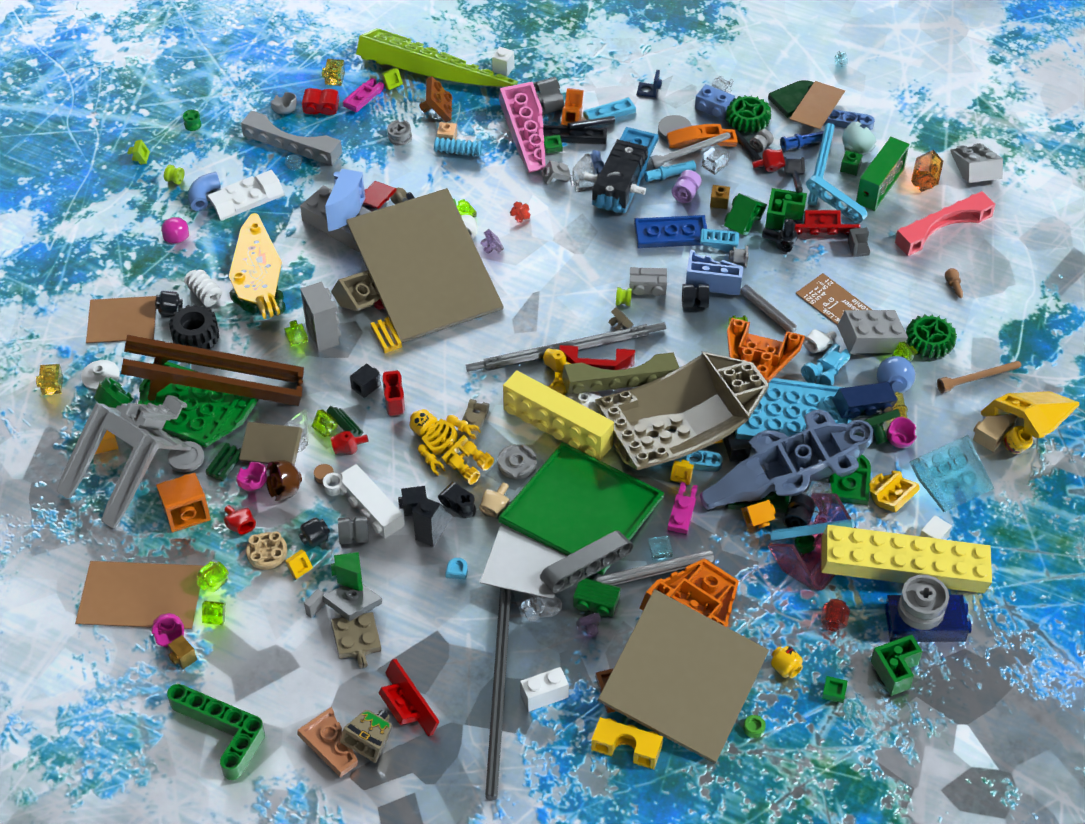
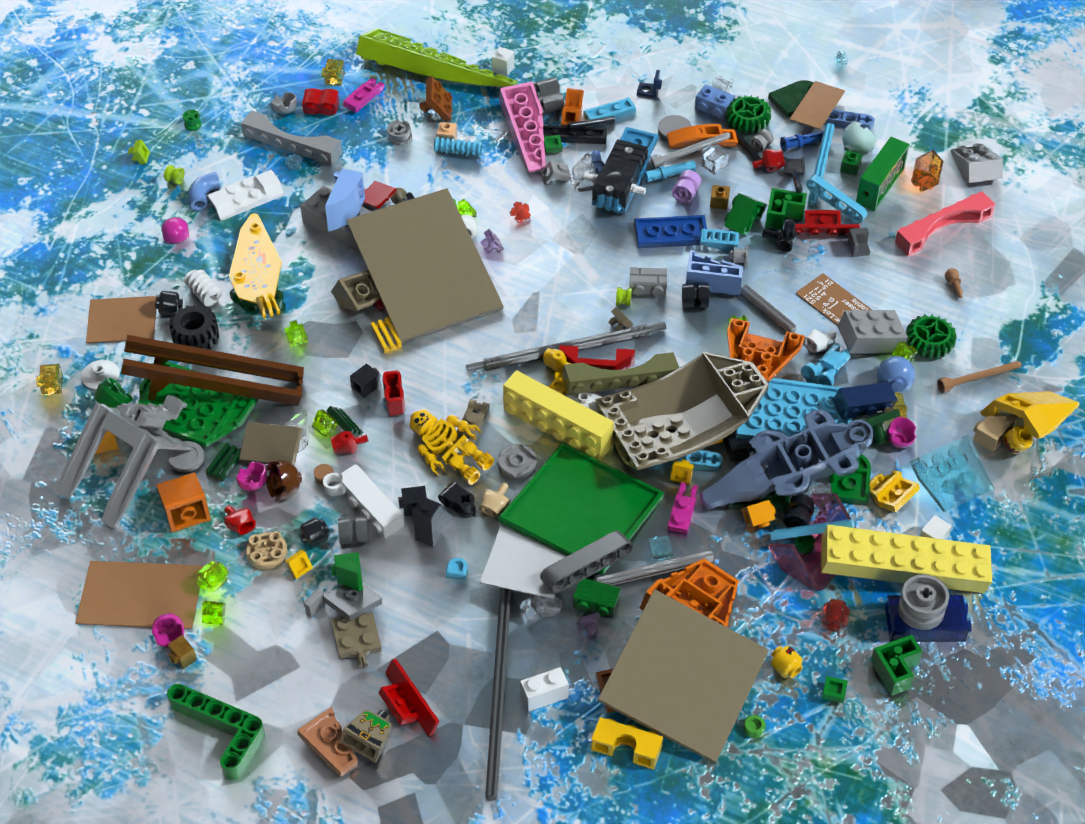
light grey brick [300,282,341,352] -> none
lime tile [381,68,403,90] -> none

